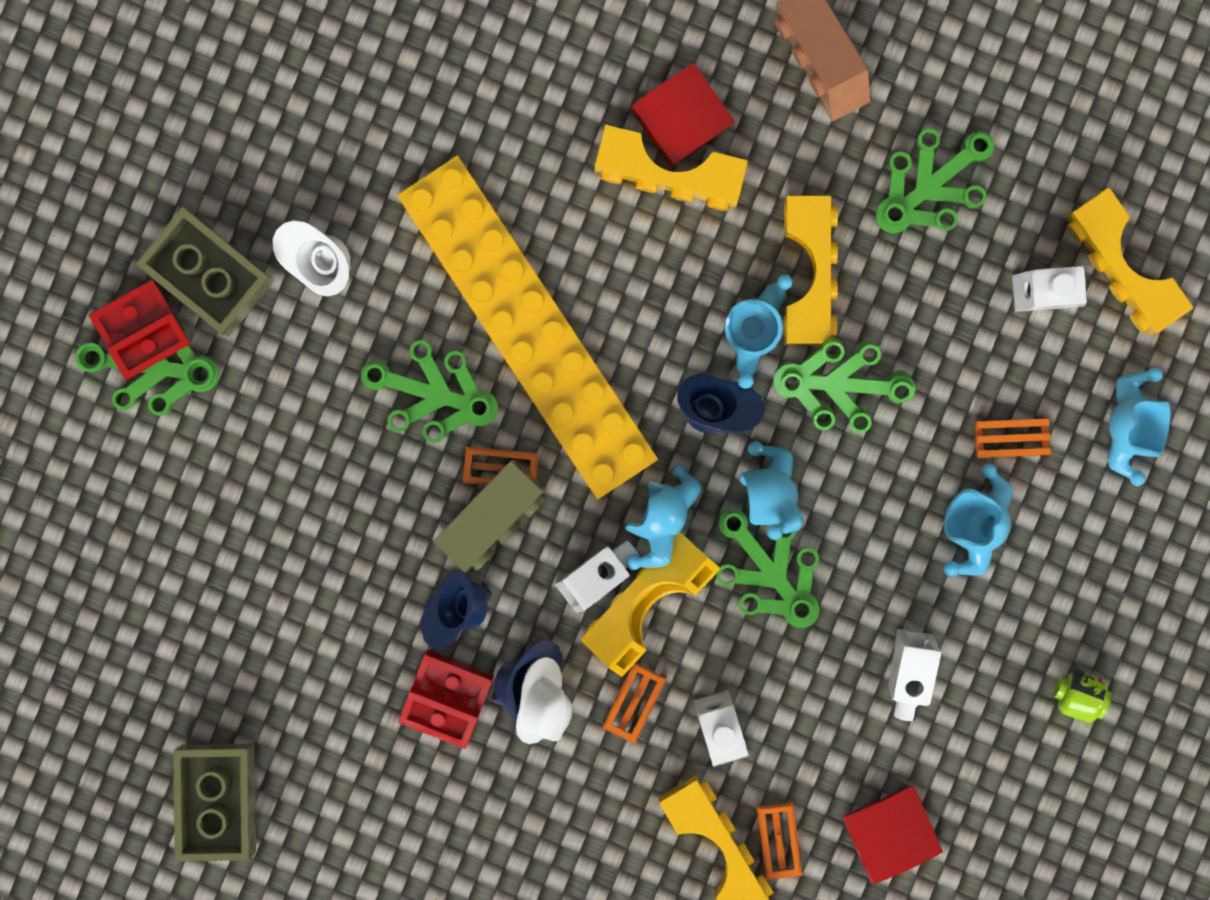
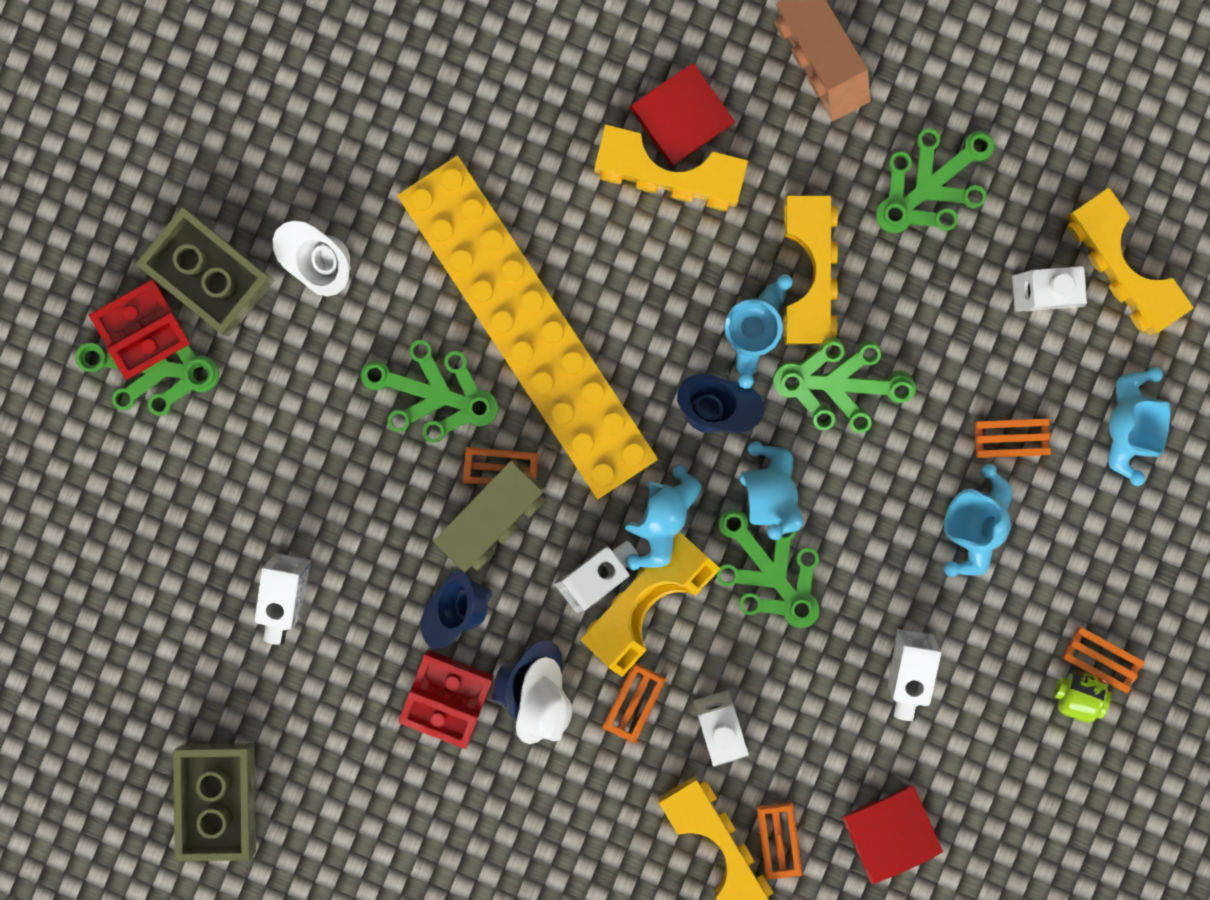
none -> white torso [255,553,311,645]
none -> orange tile [1061,626,1145,694]

